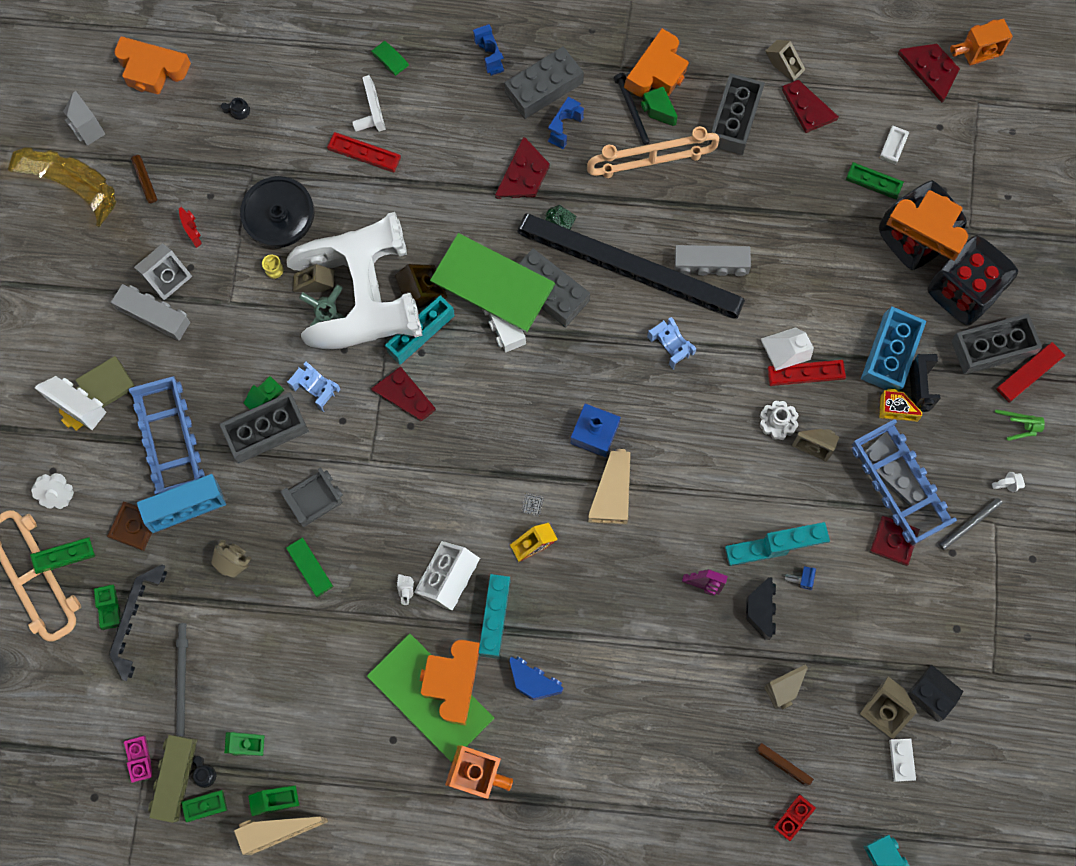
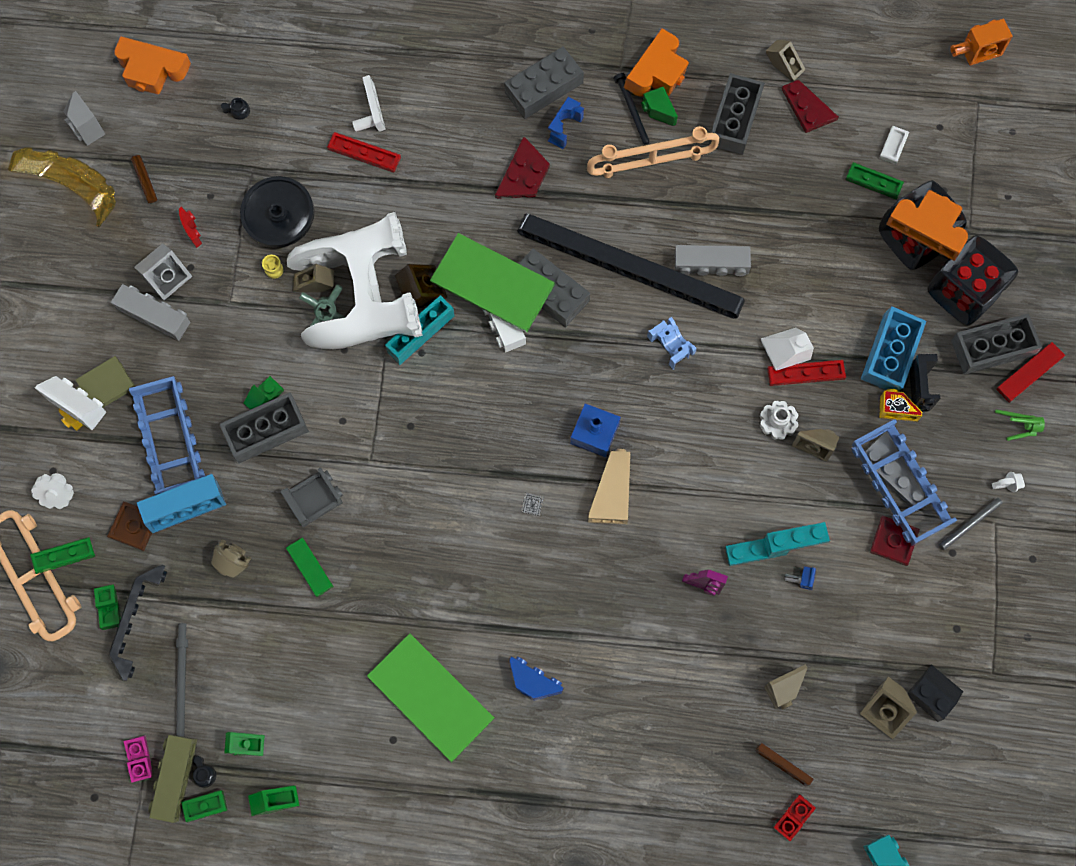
tan slope [234,817,328,855] -> none
light blue piece [287,362,341,412] -> none
green slope [371,41,409,76] -> none
dark red wing [371,366,436,421] -> none
white piece [397,574,414,605] -> none
white slope [414,541,480,610] -> none
orange brick [420,640,480,726] -> none
orange brick [445,745,513,799] -> none
blue piece [473,24,504,76] -> none
teal brick [479,574,511,659] -> none
yellow slope [510,523,558,562] -> none
clear green bracket [545,205,577,230] -> none
black slope [746,577,776,640] -> none
white plate [889,739,916,782] -> none
dark red wing [898,43,960,103] -> none

